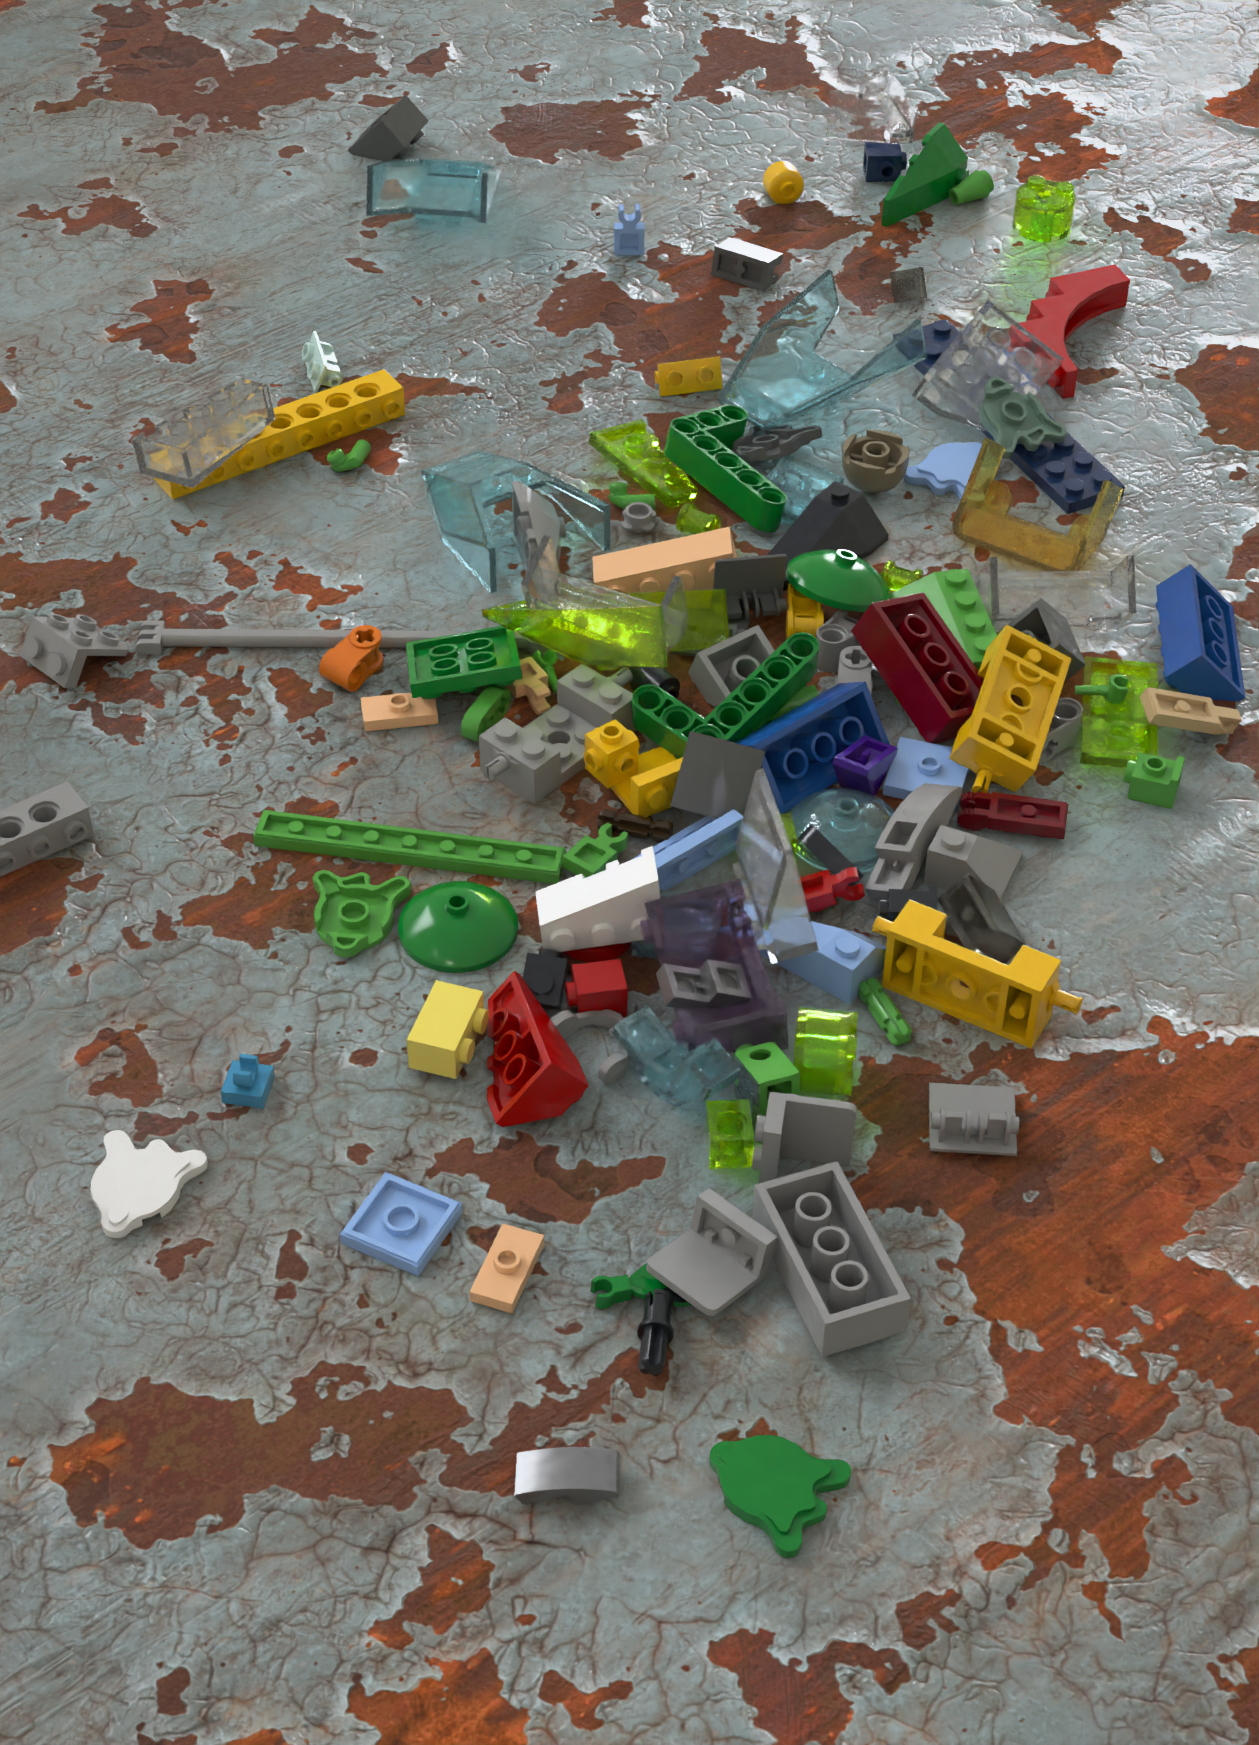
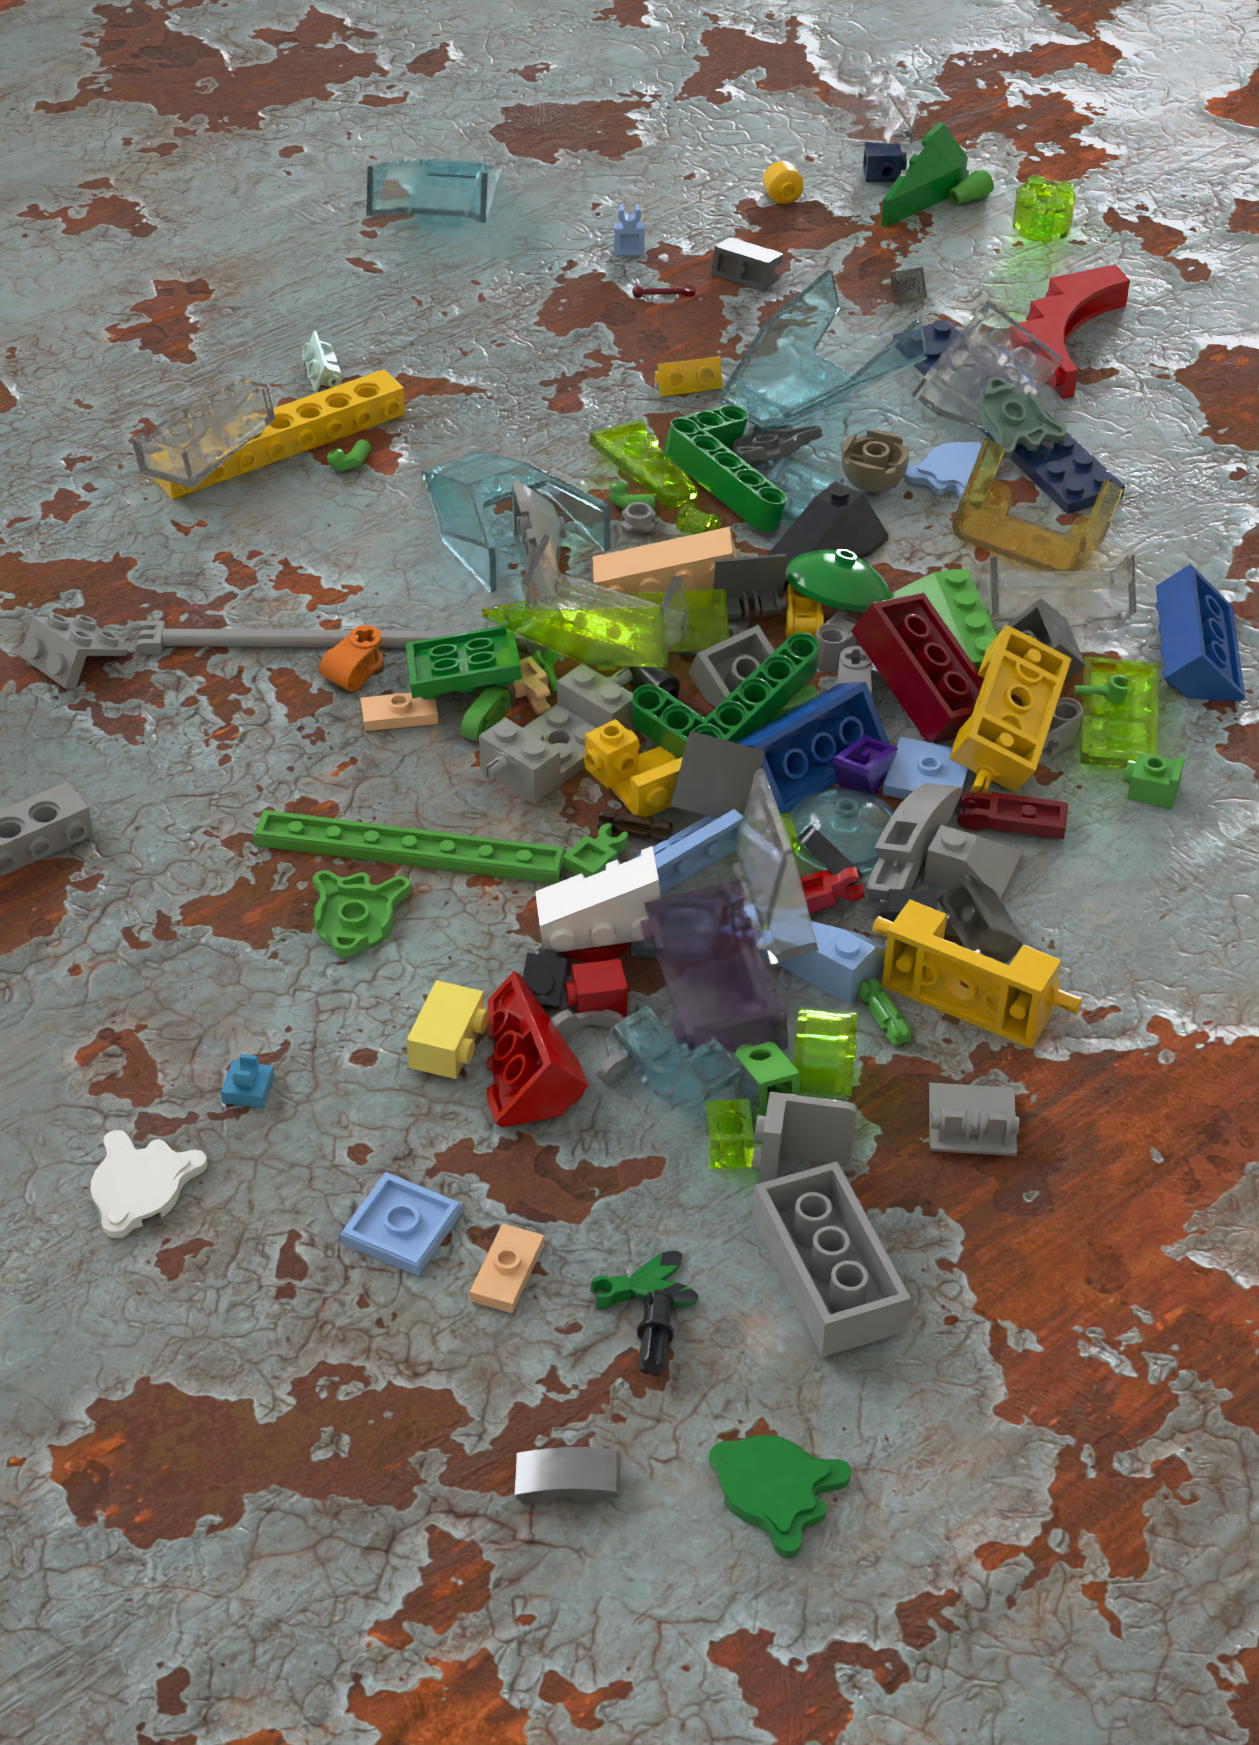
dark grey slope [348,95,428,162] -> none
green dish [398,881,518,973] -> none
light grey bracket [646,1188,778,1316] -> none
flat silver slope [656,959,752,1009] -> none
clear neon green bush [881,560,923,591] -> none
tan hinge [1140,687,1242,735] -> none
none -> dark red hinge [632,285,696,298]

